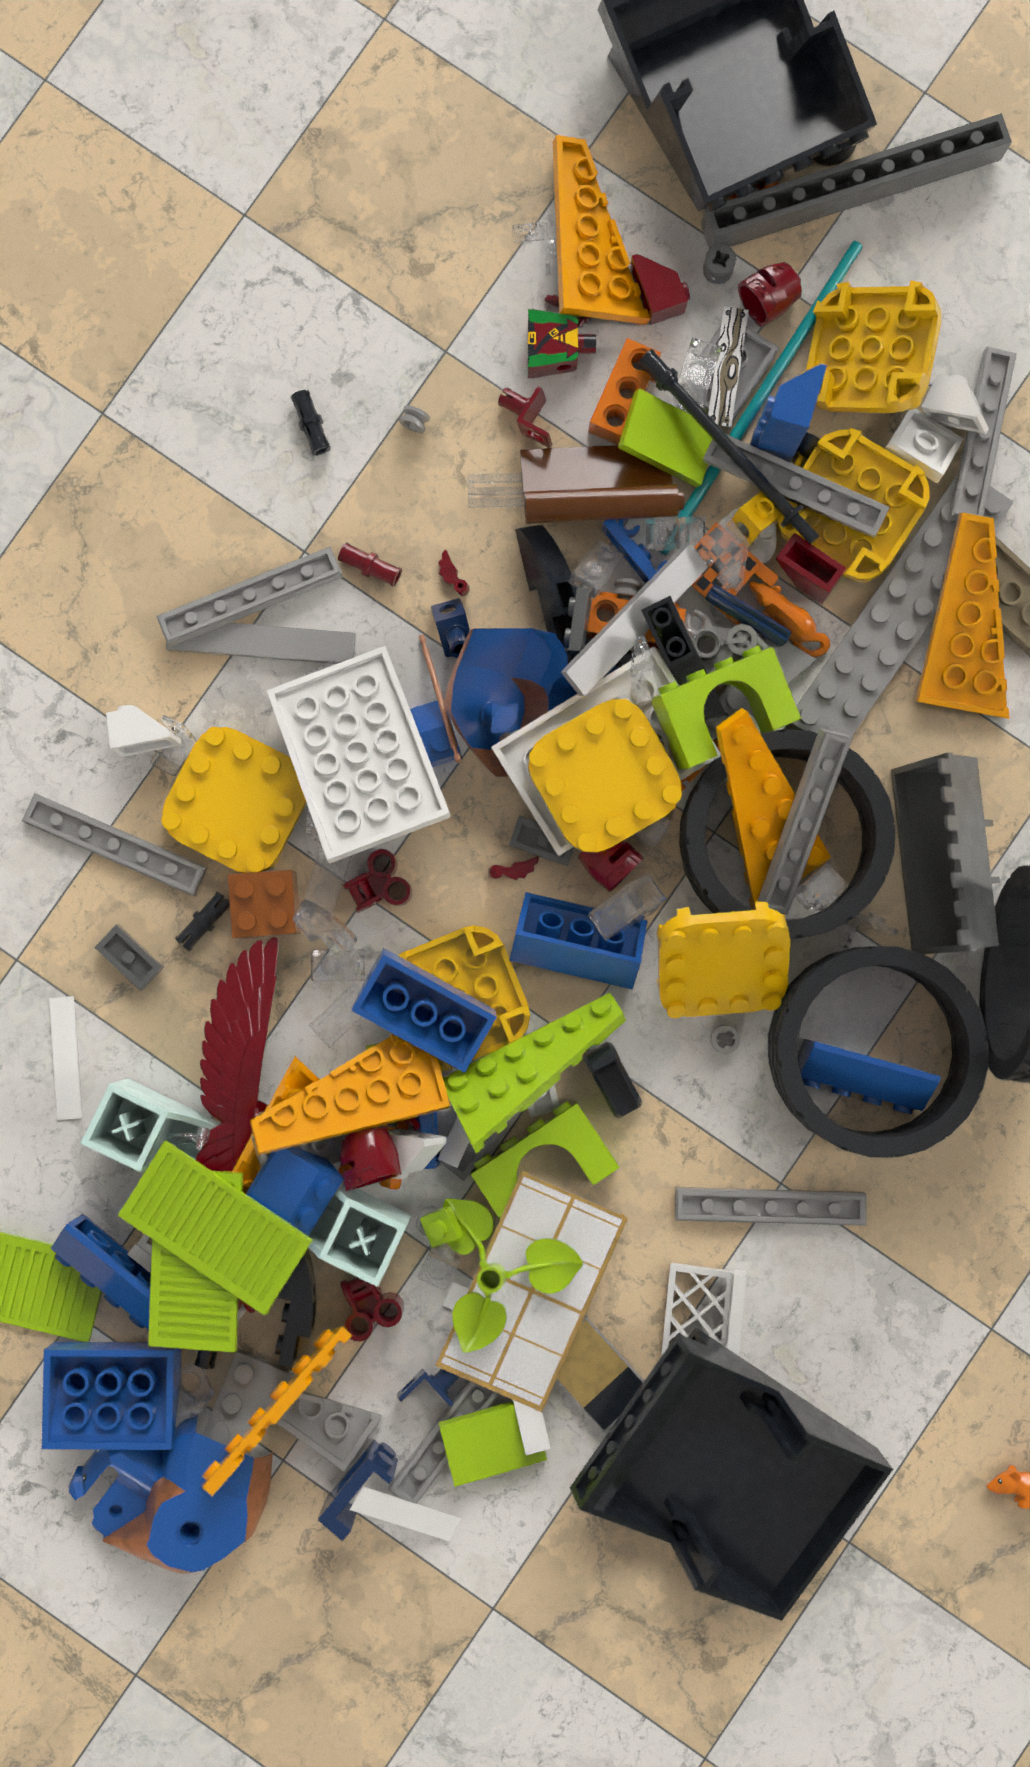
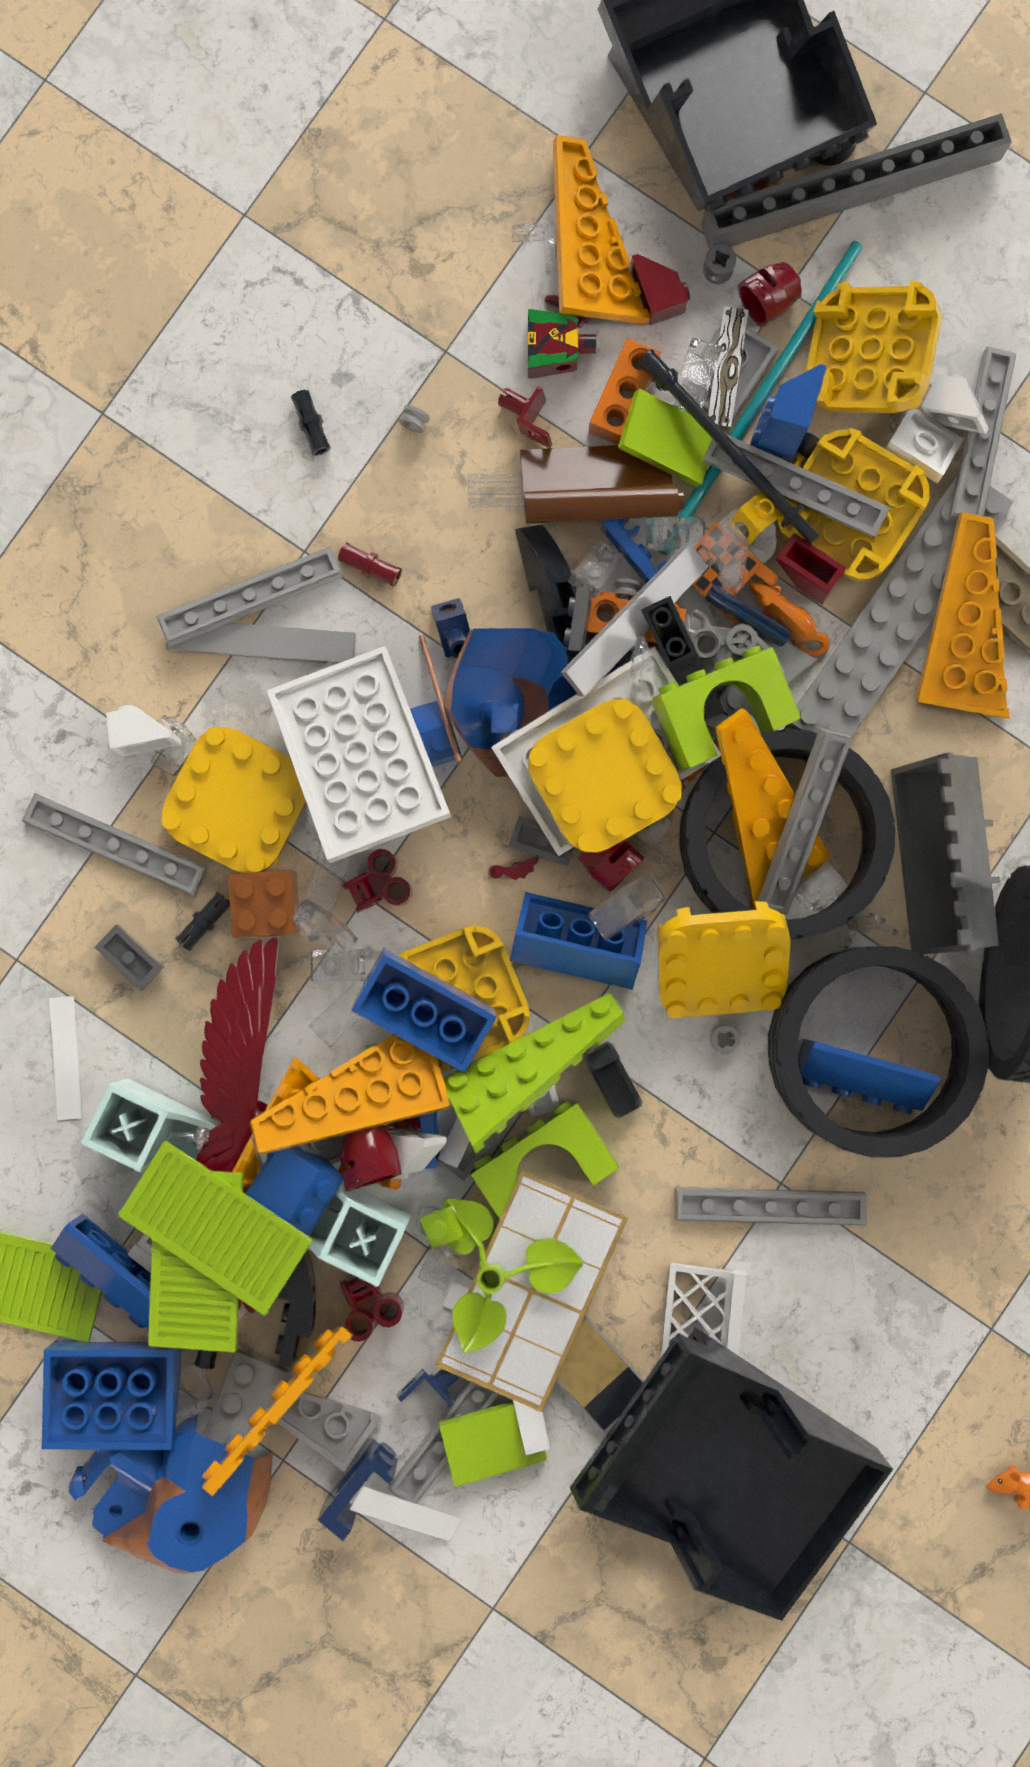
dark red piece [438,550,470,596] -> none

